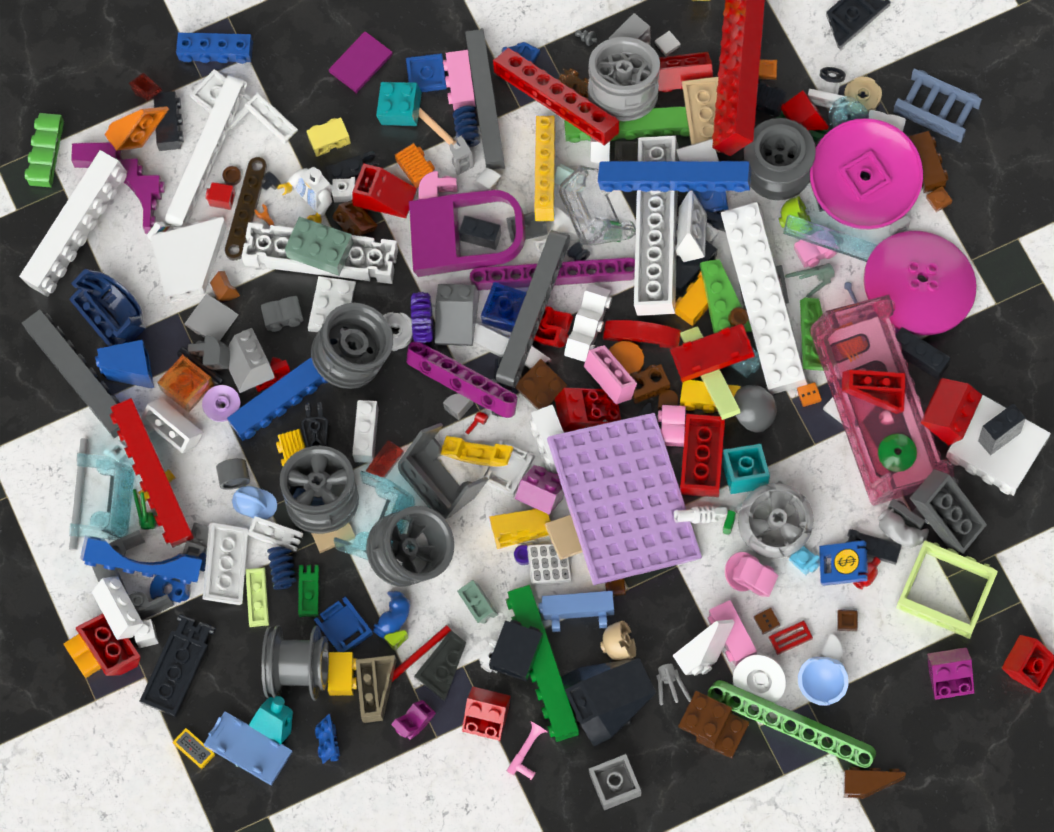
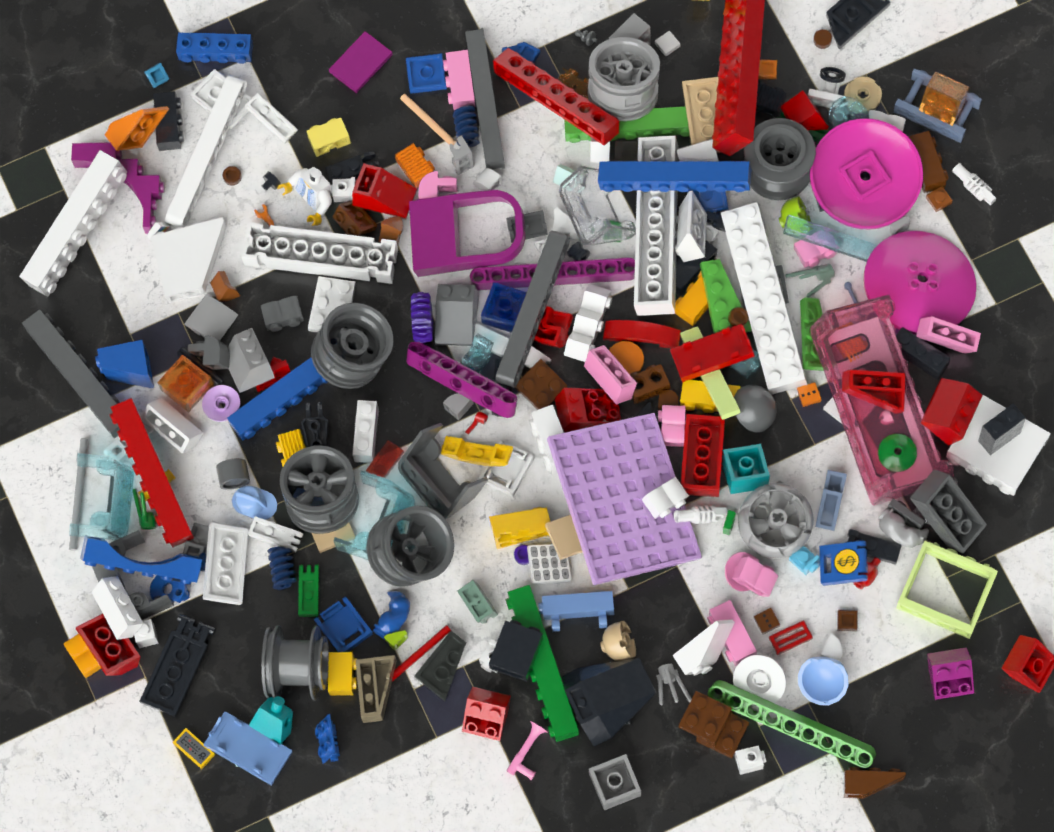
bright green brick [25,113,64,188] -> none
dark blue piece [69,269,146,347] -> none
clear red slope [129,73,162,101] -> none
red brick [206,182,236,210] -> none
dark brown plate [225,157,267,261] -> none
yellowish green tile [246,567,269,627] -> none
sand green brick [285,216,354,276] -> none
teal brick [376,82,422,126] -> none
white plate [383,312,413,351] -> none
magenta brick [391,700,436,740] -> none
black brick [459,215,502,250] -> none
brick [515,465,564,515] -> none
yellow brick [534,116,555,221] -> none
reddish brown tile [605,578,626,596] -> none
red slope [658,52,713,92] -> none
none -> dark azure slope [144,63,170,88]
none -> dark orange tile [378,216,403,246]
none -> clear light blue brick [460,333,494,374]
none -> white brick [642,477,689,518]
none -> white brick [735,746,766,775]
none -> reddish brown tile [813,29,832,49]
none -> sand blue slope [815,470,847,531]
none -> bright pink brick [916,316,981,354]
none -> clear orange brick [919,71,969,126]
none -> white hinge [952,163,996,206]

